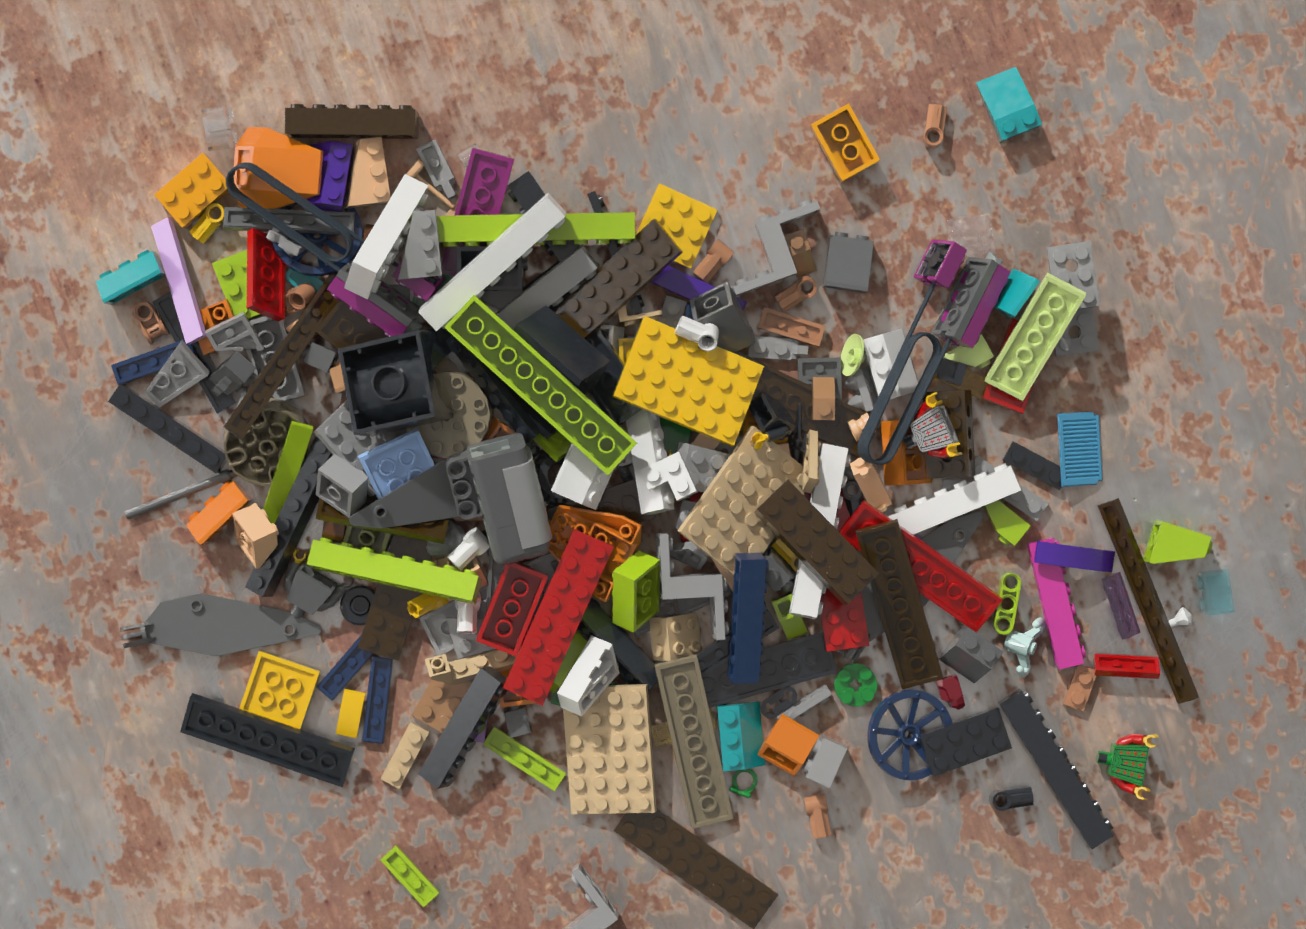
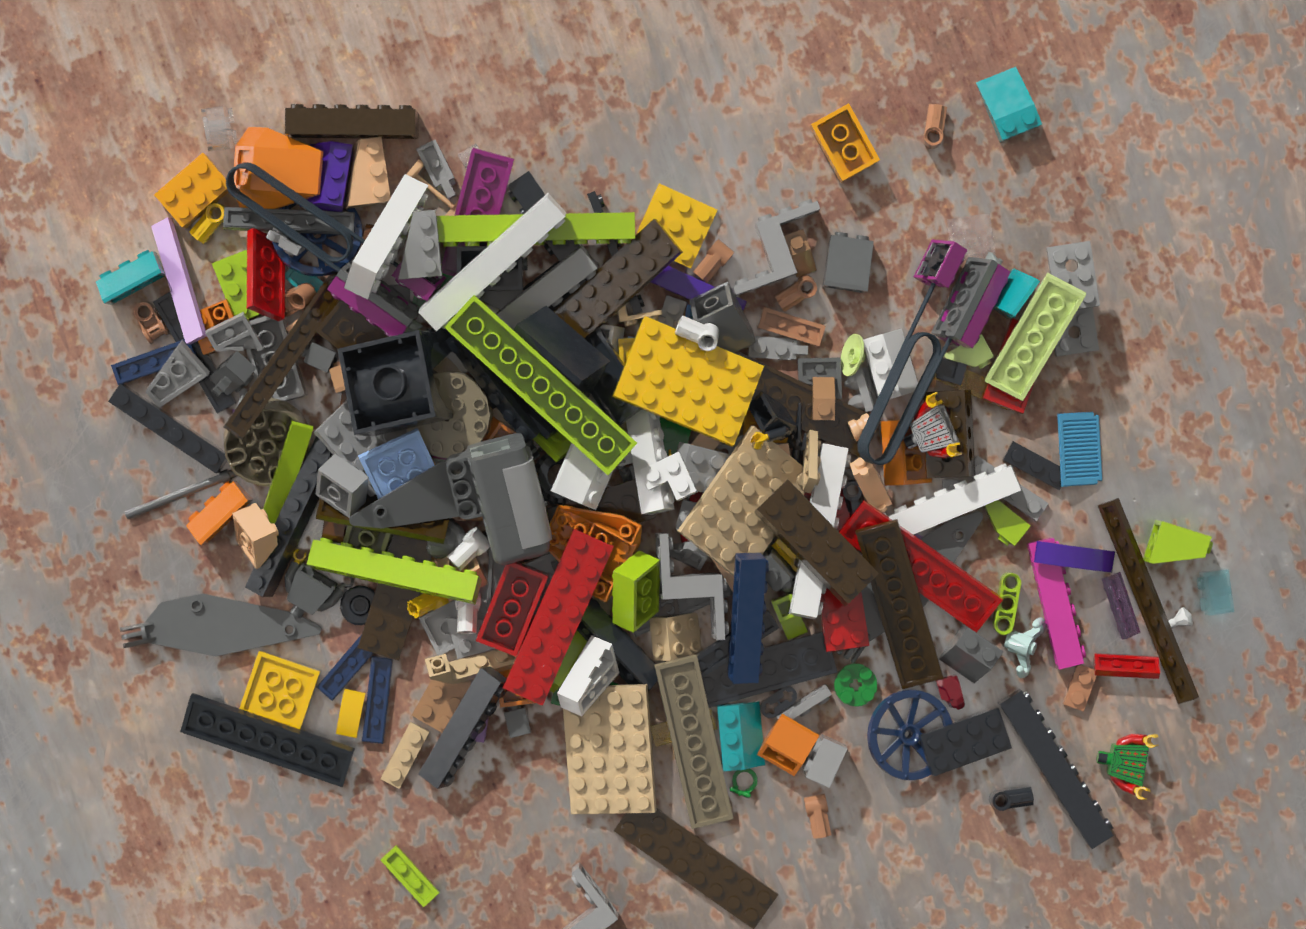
lime plate [483,726,566,792] -> none

